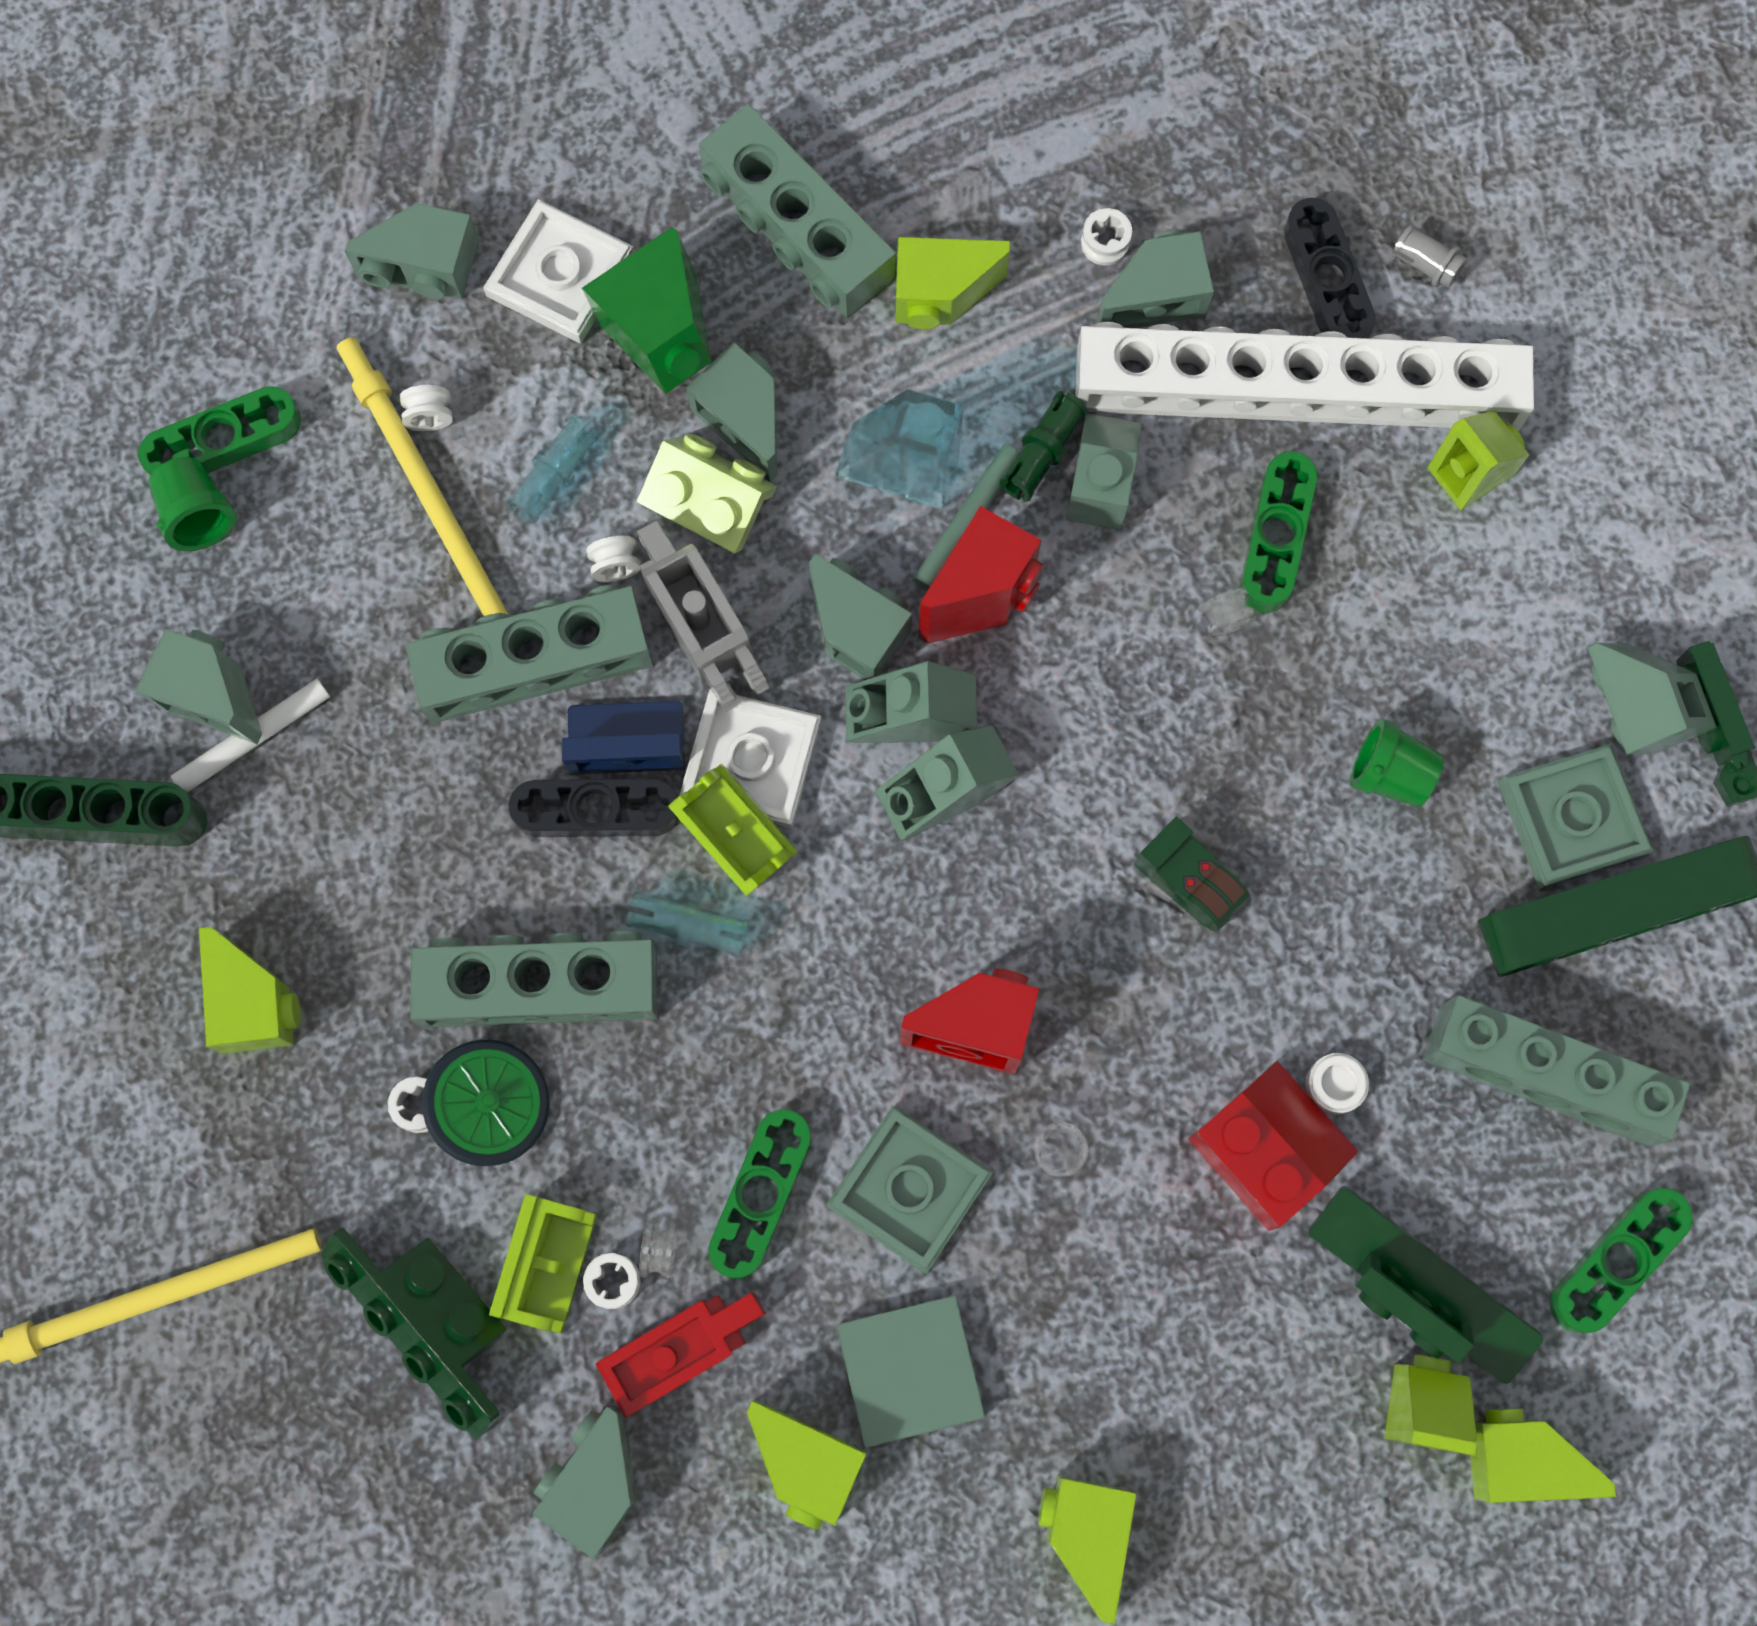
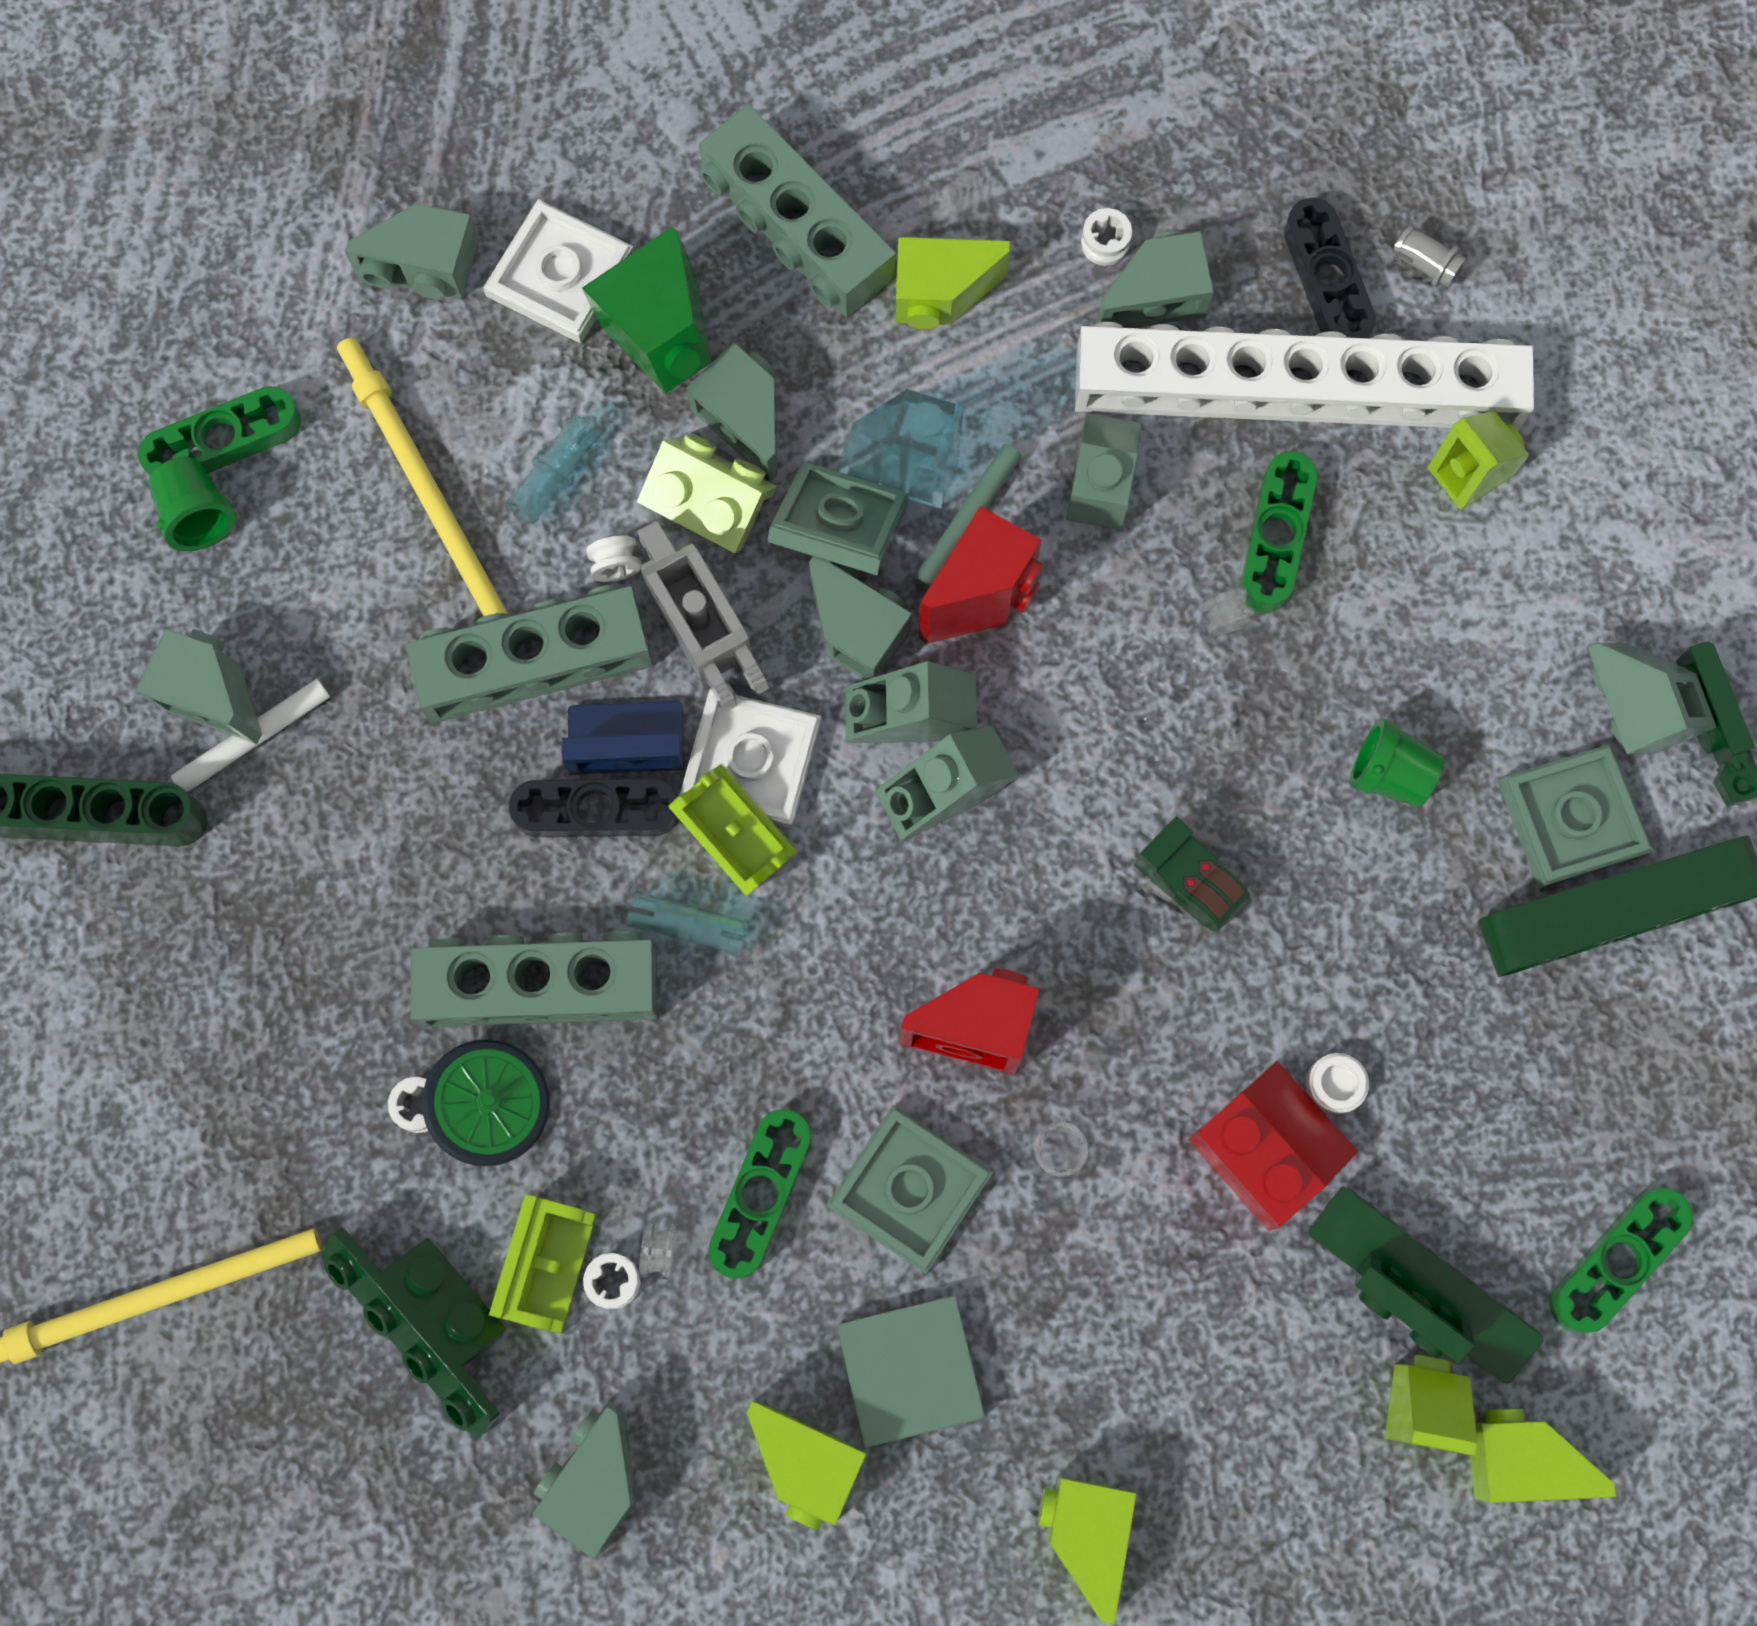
lime slope [199,927,301,1054] -> none
white bush [400,385,453,432] -> none
red hinge [595,1292,766,1418] -> none
dark green pin [999,391,1087,502] -> none
sand green brick [1422,995,1691,1147] -> none
none -> sand green tile [767,462,910,575]

